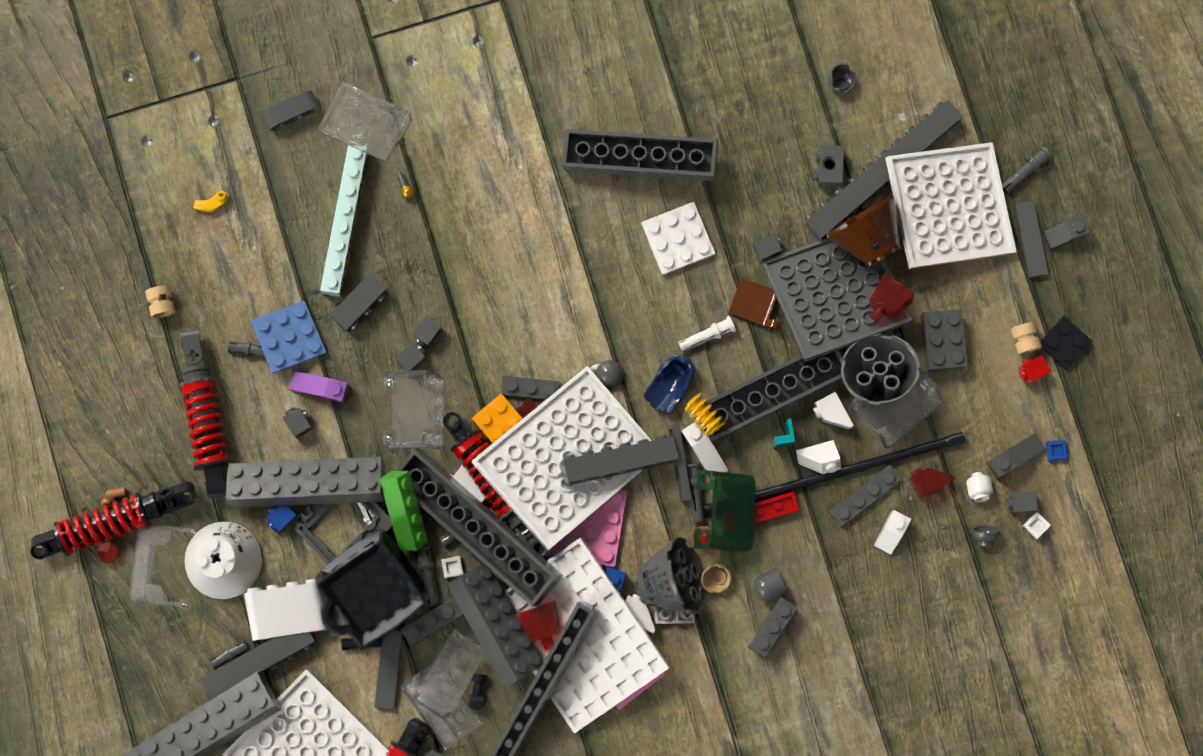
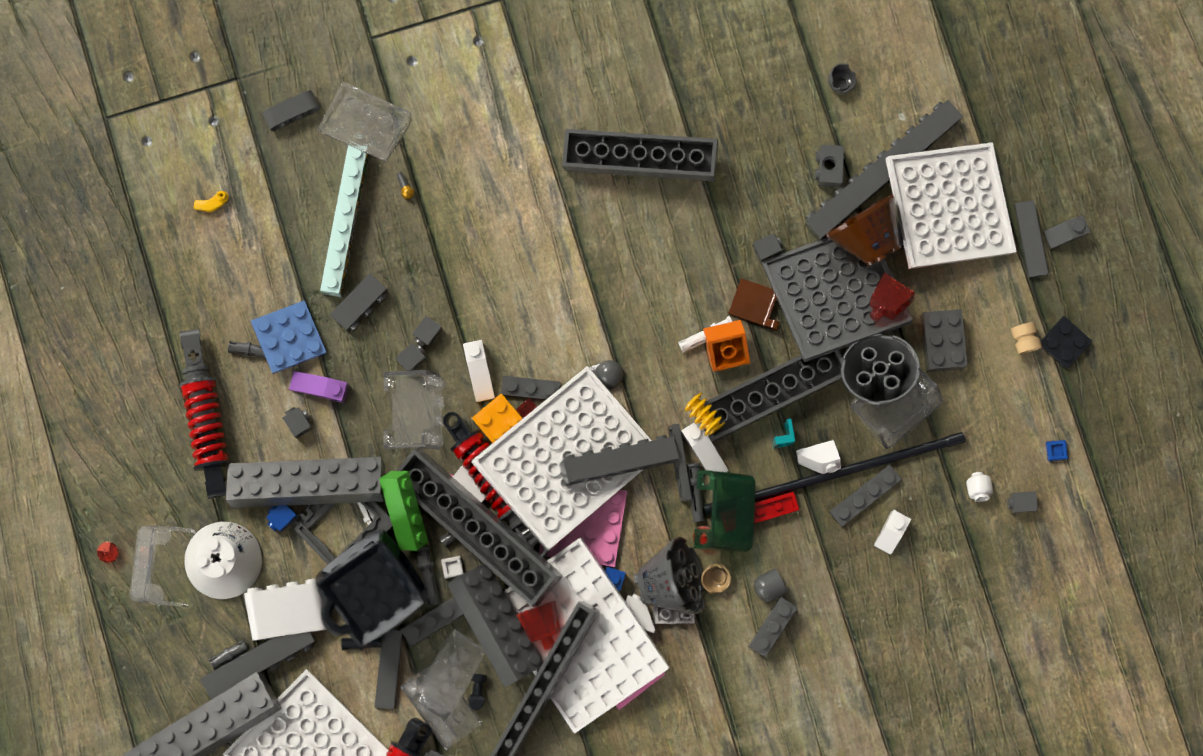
piece [30,481,196,559] -> none
medium nougat arm [100,487,127,508] -> none
tan wheel [145,285,175,318] -> none
white plate [641,202,715,276] -> none
dark blue hair [643,355,695,414] -> none
white slope [813,392,854,430] -> none
clear red slope [908,467,956,499] -> none
dark grey piece [972,525,1000,546] -> none
dark grey slope [986,433,1046,479] -> none
dark grey pin [1002,146,1053,194] -> none
red brick [1018,355,1051,385] -> none
white plate [1022,512,1051,539] -> none
none -> white slope [463,340,495,403]
none -> orange brick [703,320,750,372]

